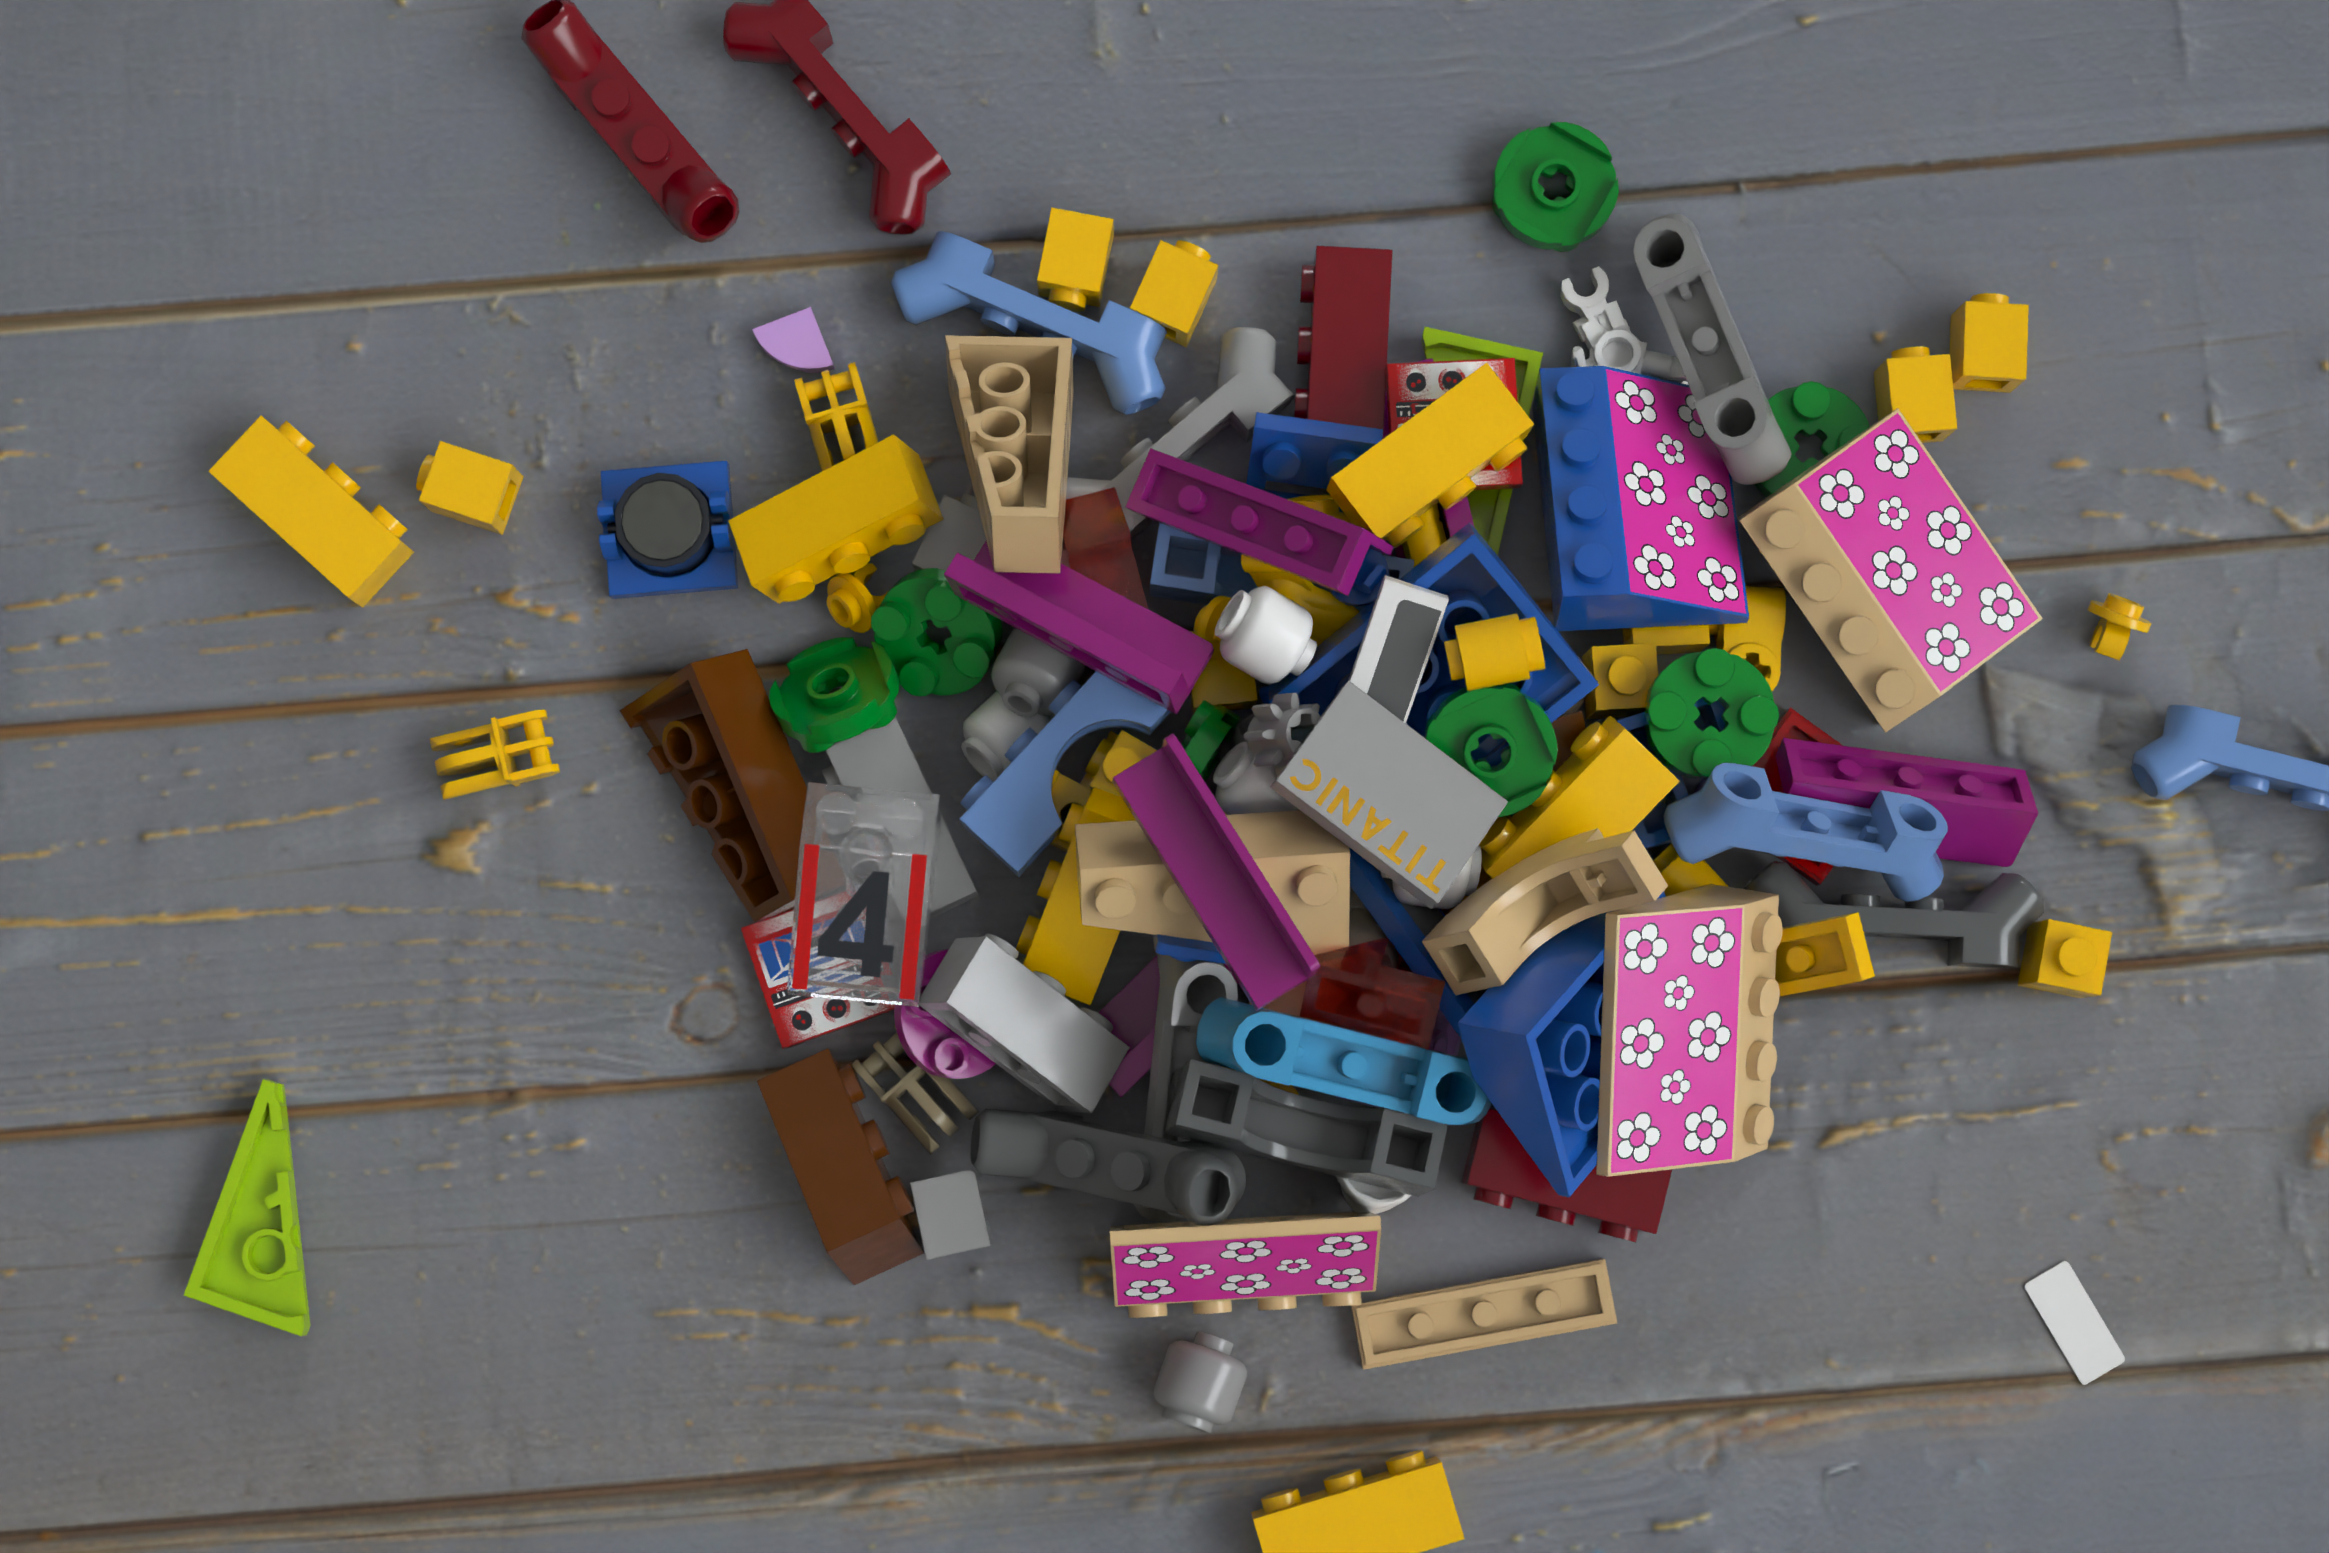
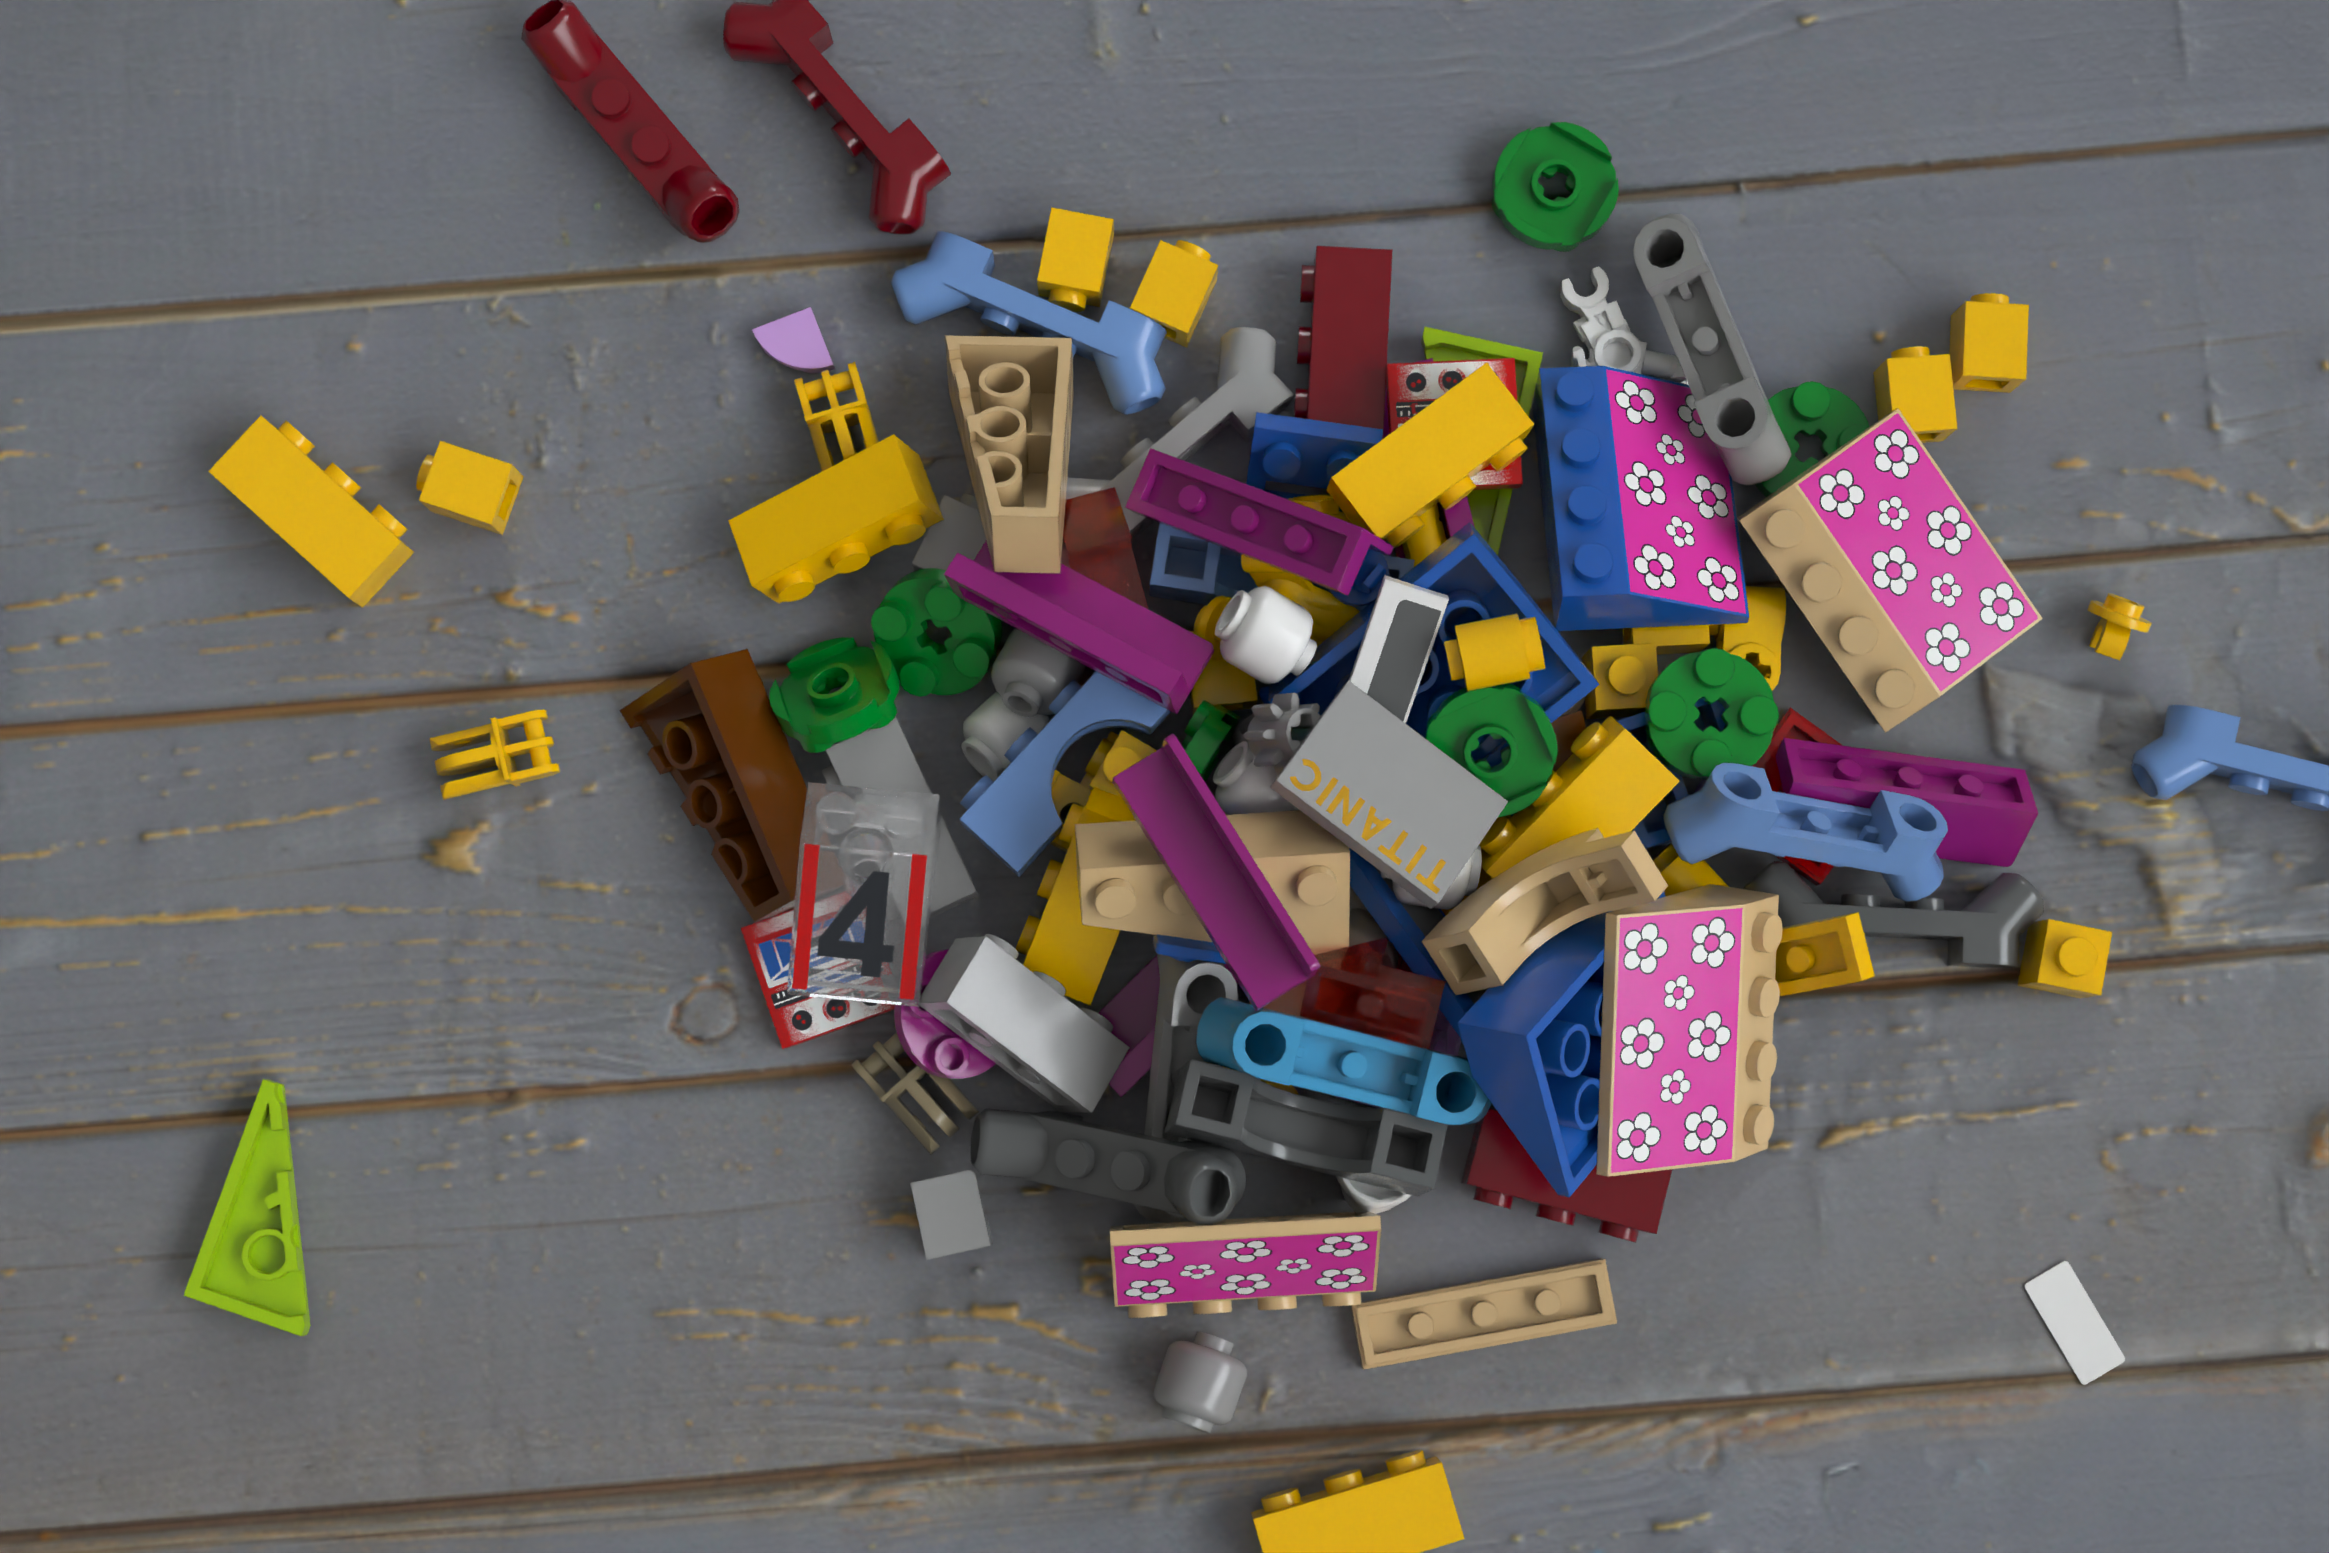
piece [597,461,739,599] -> none
reddish brown wedge [757,1048,924,1285] -> none
yellow plate [827,563,888,633] -> none

